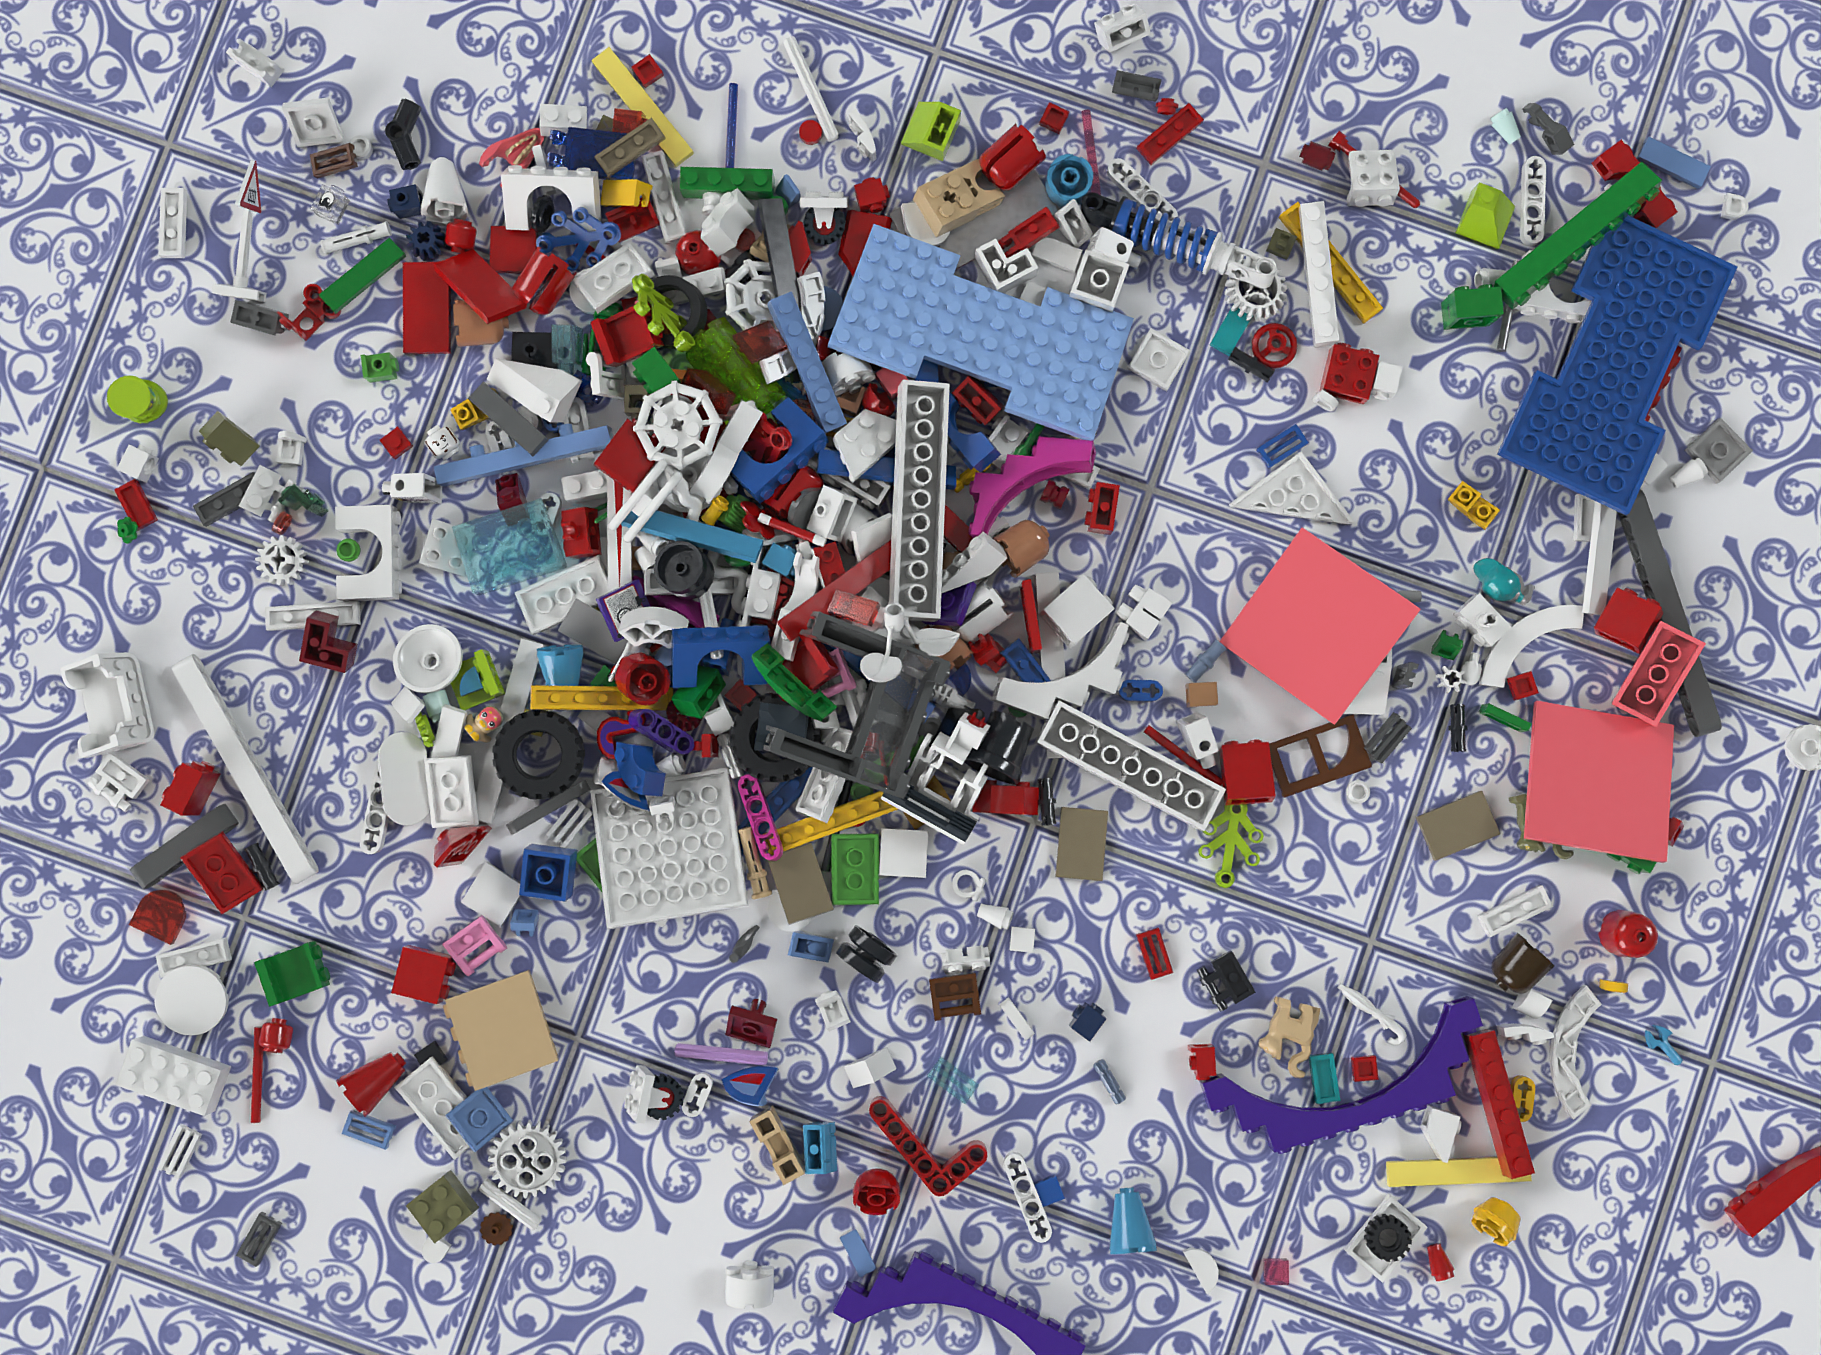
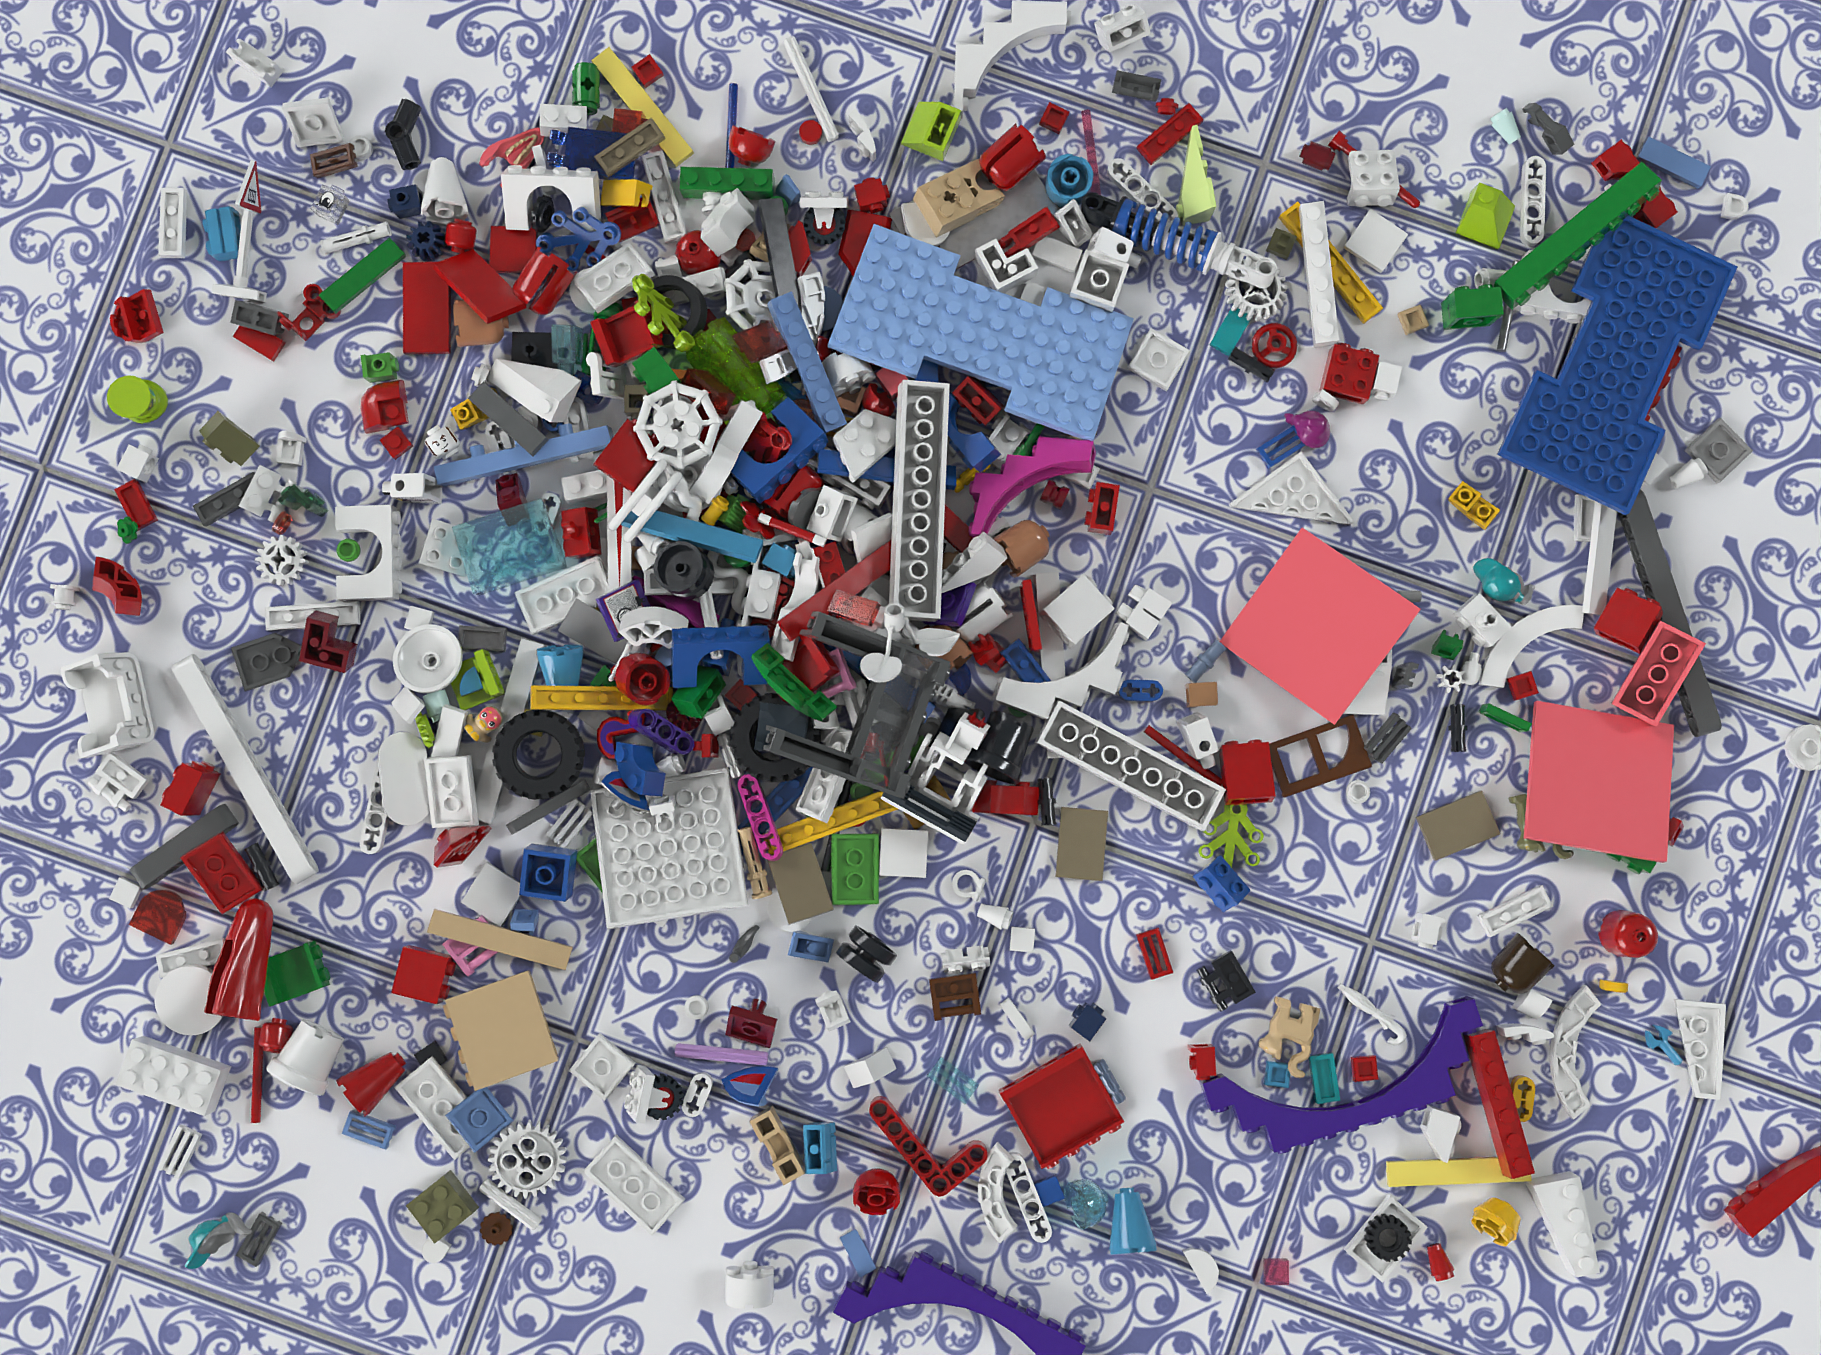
none -> white brick [50,584,80,610]
none -> red brick [92,556,142,616]
none -> white tile [109,877,142,908]
none -> red slope [110,289,164,343]
none -> hair [185,1212,252,1269]
none -> dark azure brick [203,206,241,261]
none -> red piece [204,898,273,1021]
none -> dark grey tile [231,633,301,692]
none -> red tile [232,325,286,362]
none -> white piece [266,1019,344,1096]
none -> red brick [360,380,409,434]
none -> white tile [404,606,435,630]
none -> tan tile [427,909,573,970]
none -> flat silver tile [458,625,507,652]
none -> white plate [471,364,490,387]
none -> white tile [569,1033,636,1101]
none -> green piece [572,62,600,116]
none -> white tile [583,1134,685,1236]
none -> white tile [684,995,709,1020]
none -> red cylinder [728,125,776,167]
none -> white arch [954,0,1071,119]
none -> white tile [978,1142,1018,1243]
none -> red panel [999,1044,1124,1169]
none -> clear light blue cylinder [1064,1179,1108,1230]
none -> yellowish green wedge [1176,125,1216,225]
none -> blue bracket [1192,855,1250,912]
none -> dark azure tile [1264,1060,1290,1088]
none -> magenta hat [1284,411,1330,448]
none -> white tile [1343,209,1408,273]
none -> tan tile [1397,304,1429,335]
none -> white brick [1411,912,1446,949]
none -> white wedge [1525,1171,1600,1277]
none -> white wing [1674,999,1726,1100]

